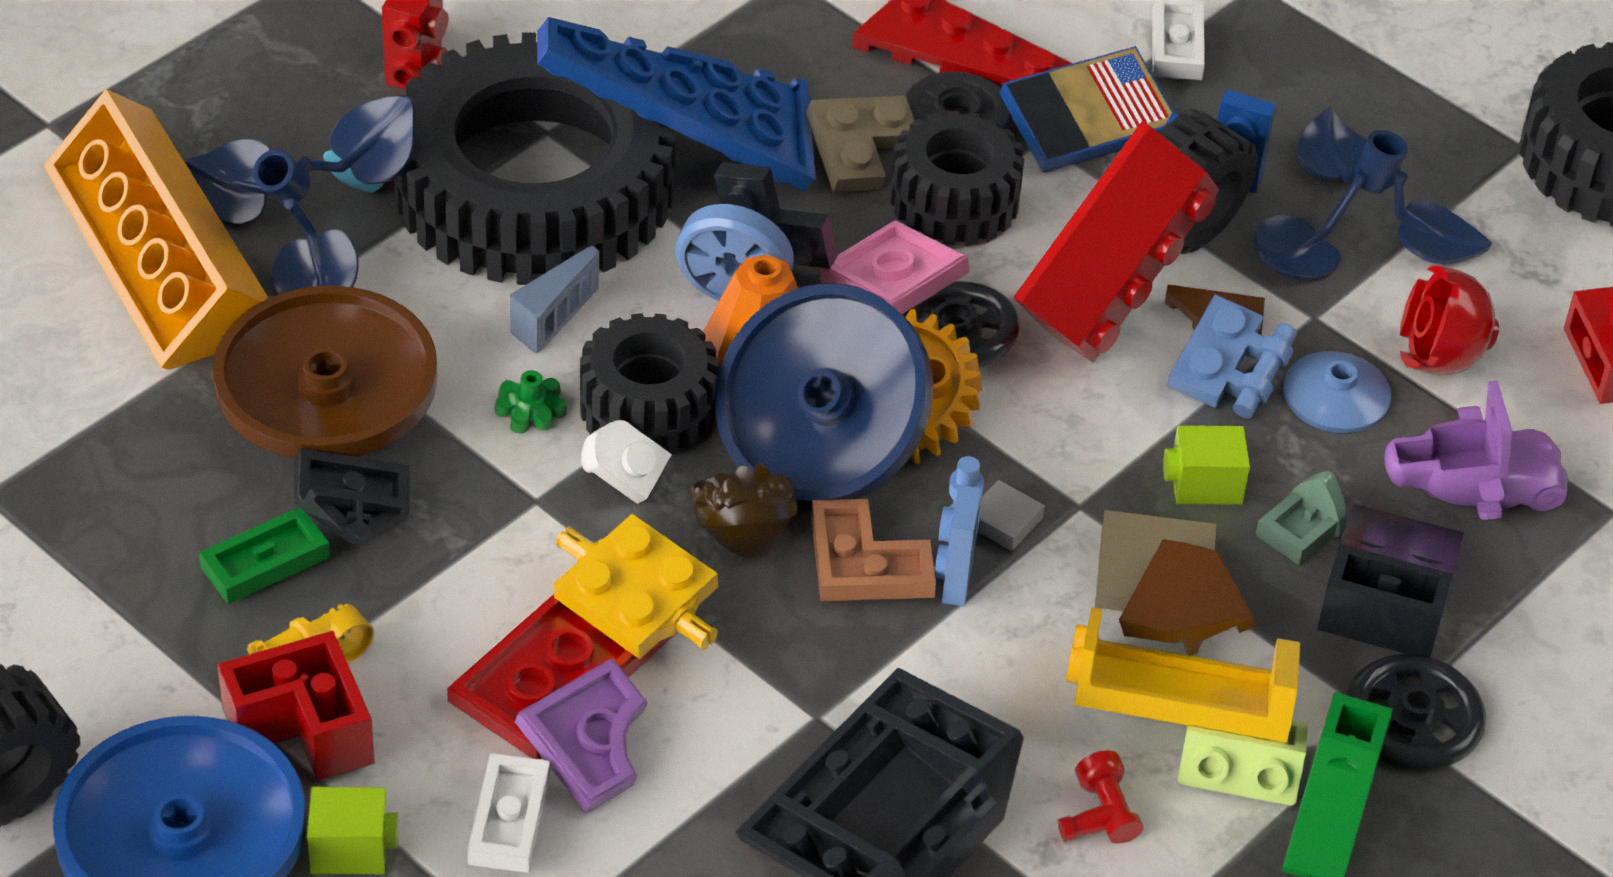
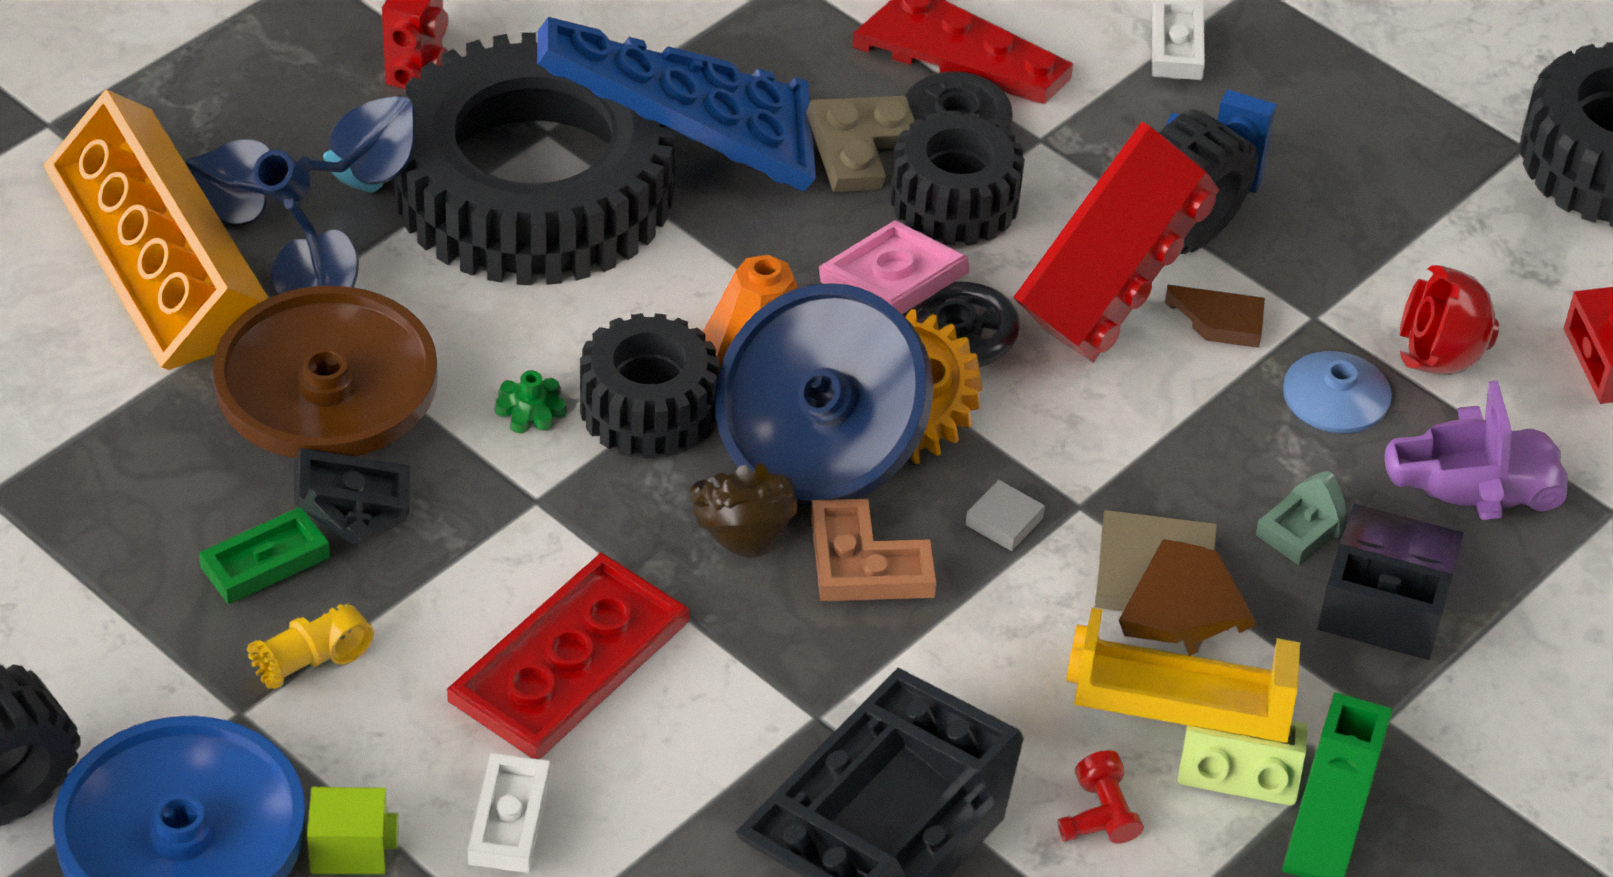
red brick [217,631,375,781] -> none
sand blue slope [510,246,599,353] -> none
medium lavender tile [515,658,648,814] -> none
yellow plate [553,514,718,659] -> none
white plate [581,420,672,504] -> none
medium blue wheel [675,204,794,301] -> none
black plate [714,162,838,269] -> none
medium blue plate [935,456,984,607] -> none
tile [999,46,1175,172] -> none
lime brick [1163,425,1250,505] -> none
medium blue plate [1167,294,1297,419] -> none
dark blue plant [1254,107,1493,281] -> none
black plate [1347,654,1486,769] -> none

